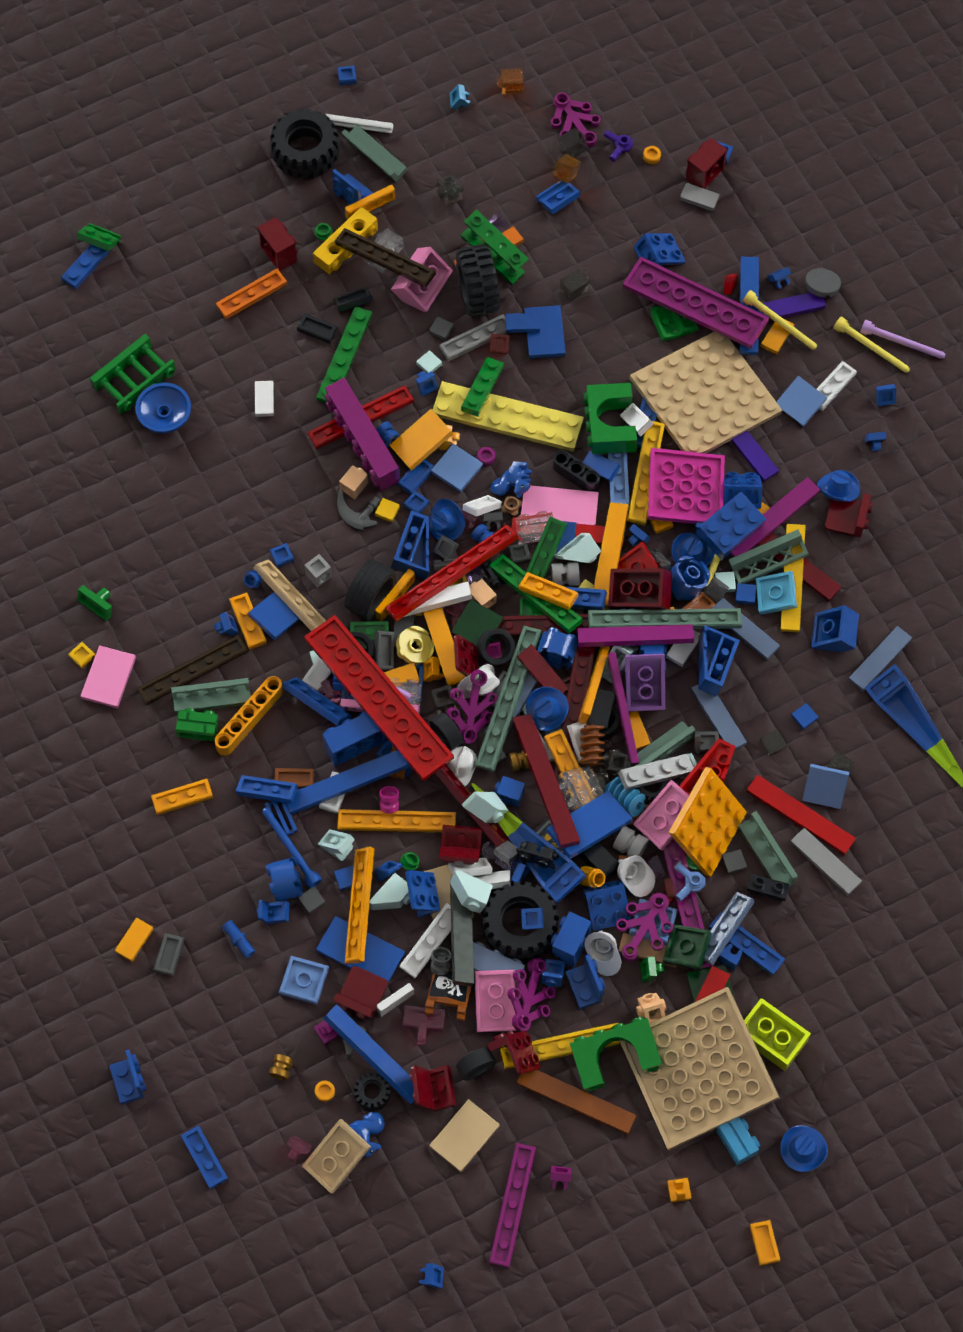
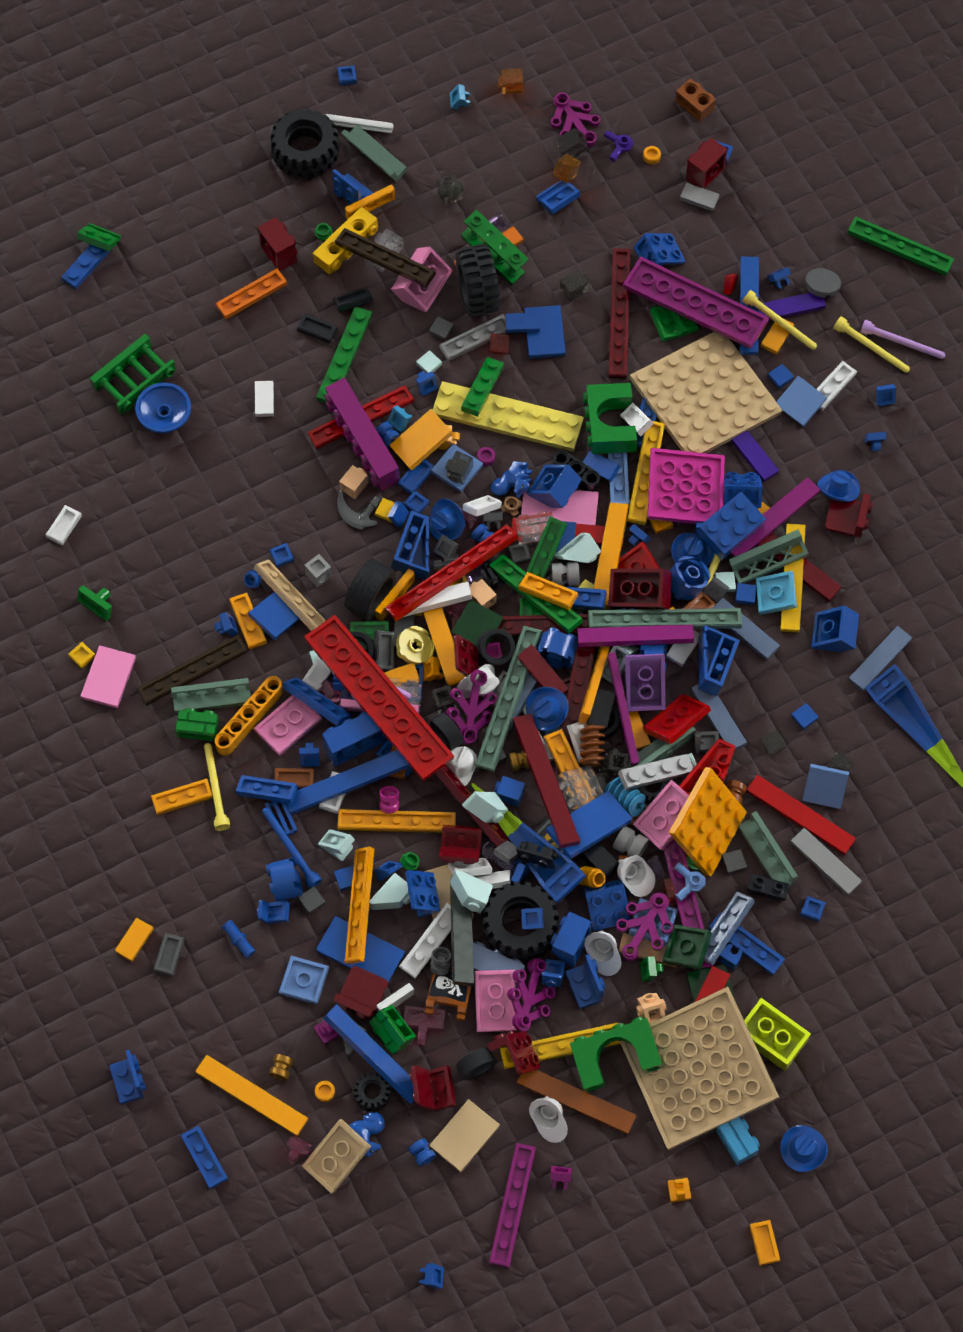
dark grey axle [649,548,672,570] -> none
none -> white tile [46,505,82,546]
none -> light orange tile [195,1055,308,1136]
none -> light yellow piece [204,743,230,831]
none -> bright pink tile [253,695,323,757]
none -> blue tile [299,743,320,767]
none -> green brick [369,1005,416,1054]
none -> dark azure tile [387,405,412,432]
none -> blue tile [388,501,409,528]
none -> blue wheel [408,1138,436,1167]
none -> clear smoke brick [445,451,473,484]
none -> blue slope [527,465,582,508]
none -> white piece [529,1096,568,1143]
none -> dark red tile [608,248,631,379]
none -> red tile [643,694,711,745]
none -> dark orange brick [675,78,716,122]
none -> dark orange wheel [727,780,747,804]
none -> blue tile [768,363,794,389]
none -> blue tile [800,896,826,922]
none -> green plate [847,216,954,276]

